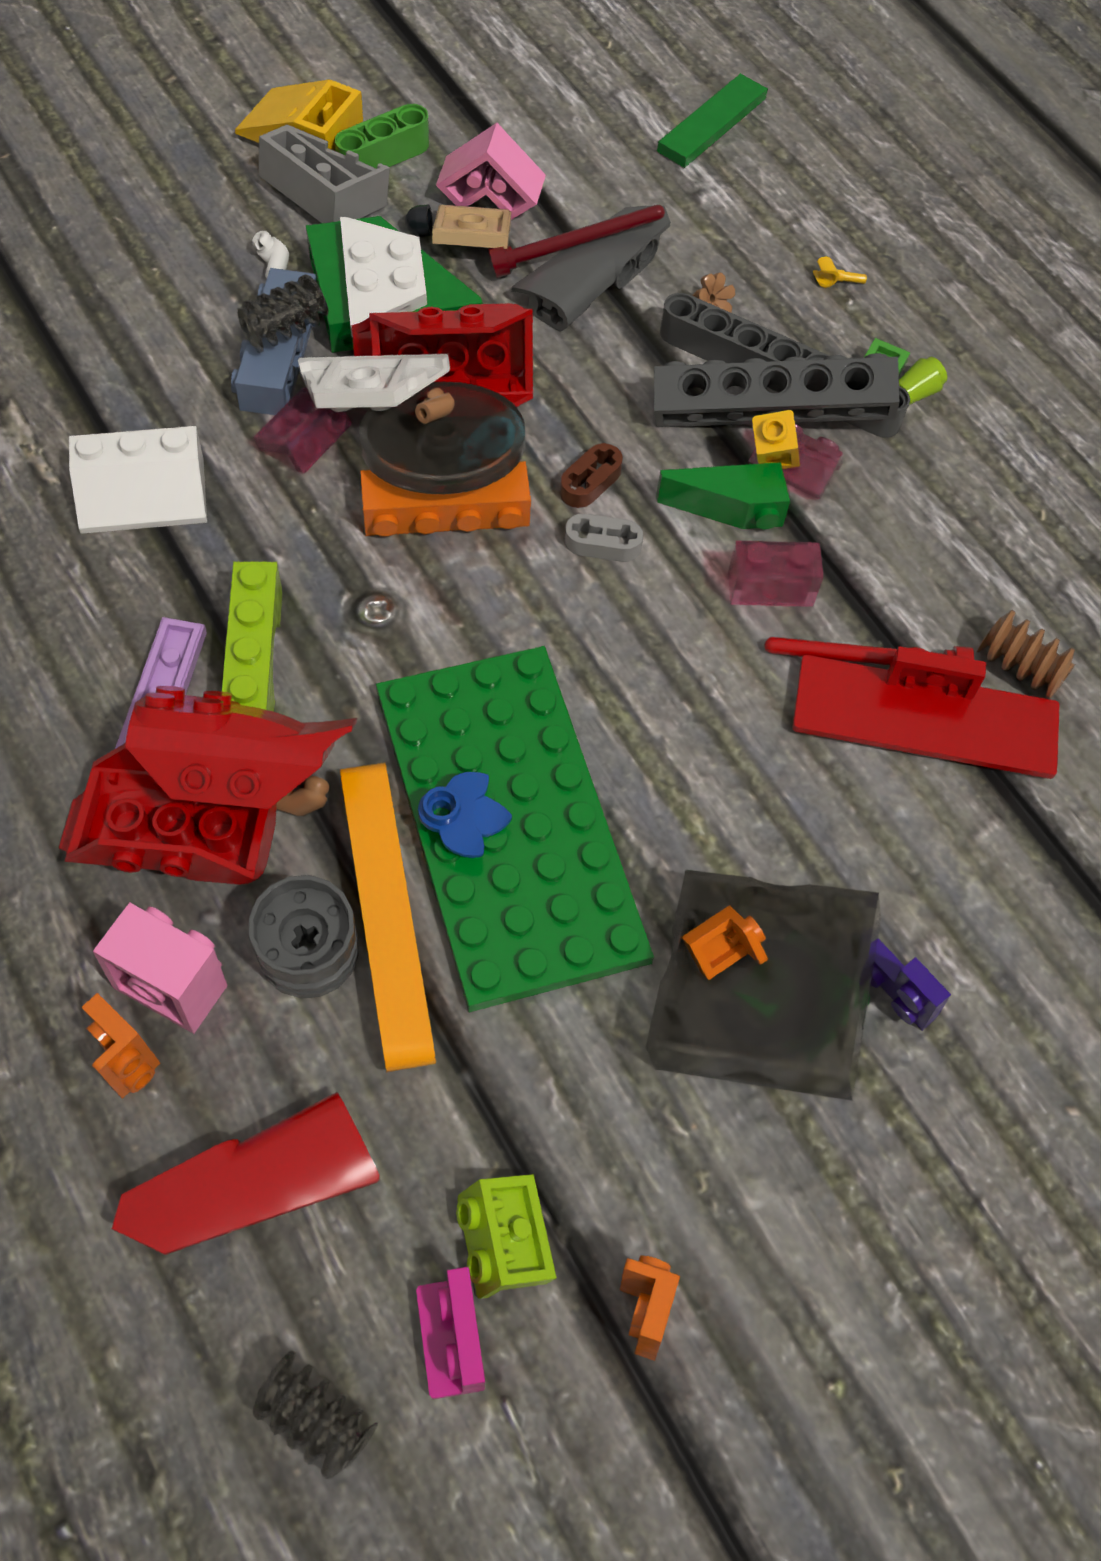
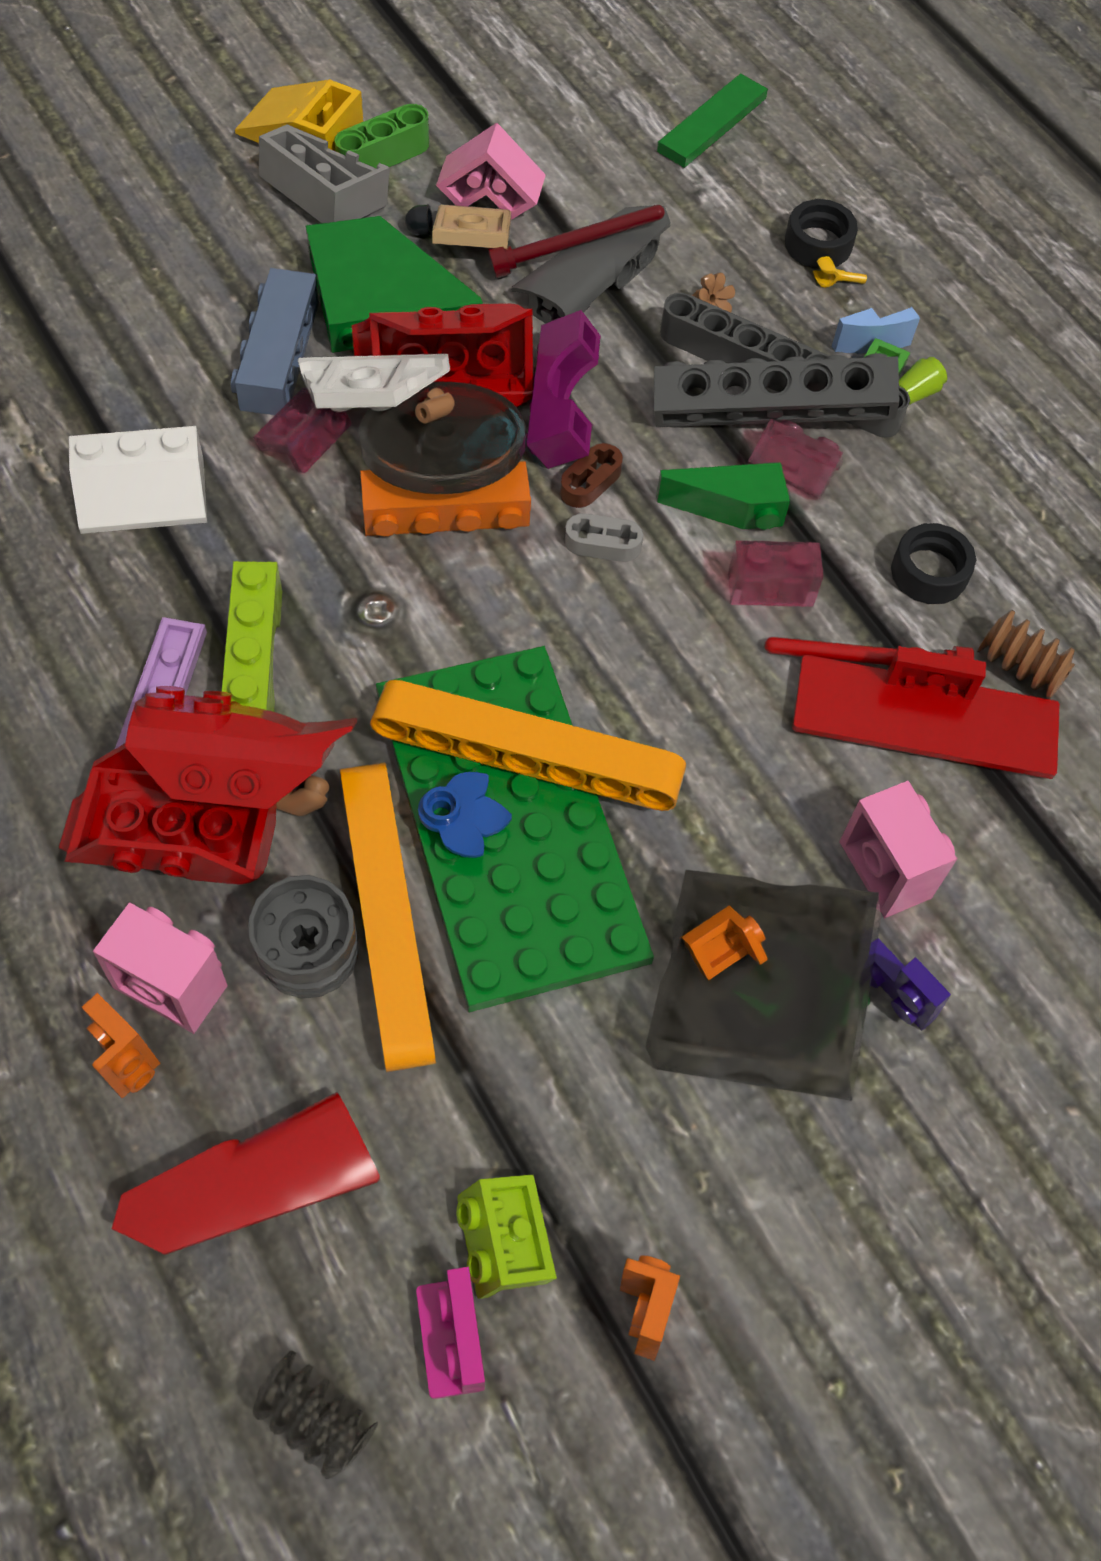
clear smoke piece [237,274,329,353] -> none
white arm [252,231,289,279] -> none
white wing [340,217,427,337] -> none
yellow bracket [752,410,800,469] -> none
none -> light orange beam [370,680,686,811]
none -> magenta arch [526,310,601,469]
none -> black tyre [785,199,858,269]
none -> light blue slope [831,307,920,354]
none -> bright pink brick [839,781,957,919]
none -> black tyre [891,523,977,604]

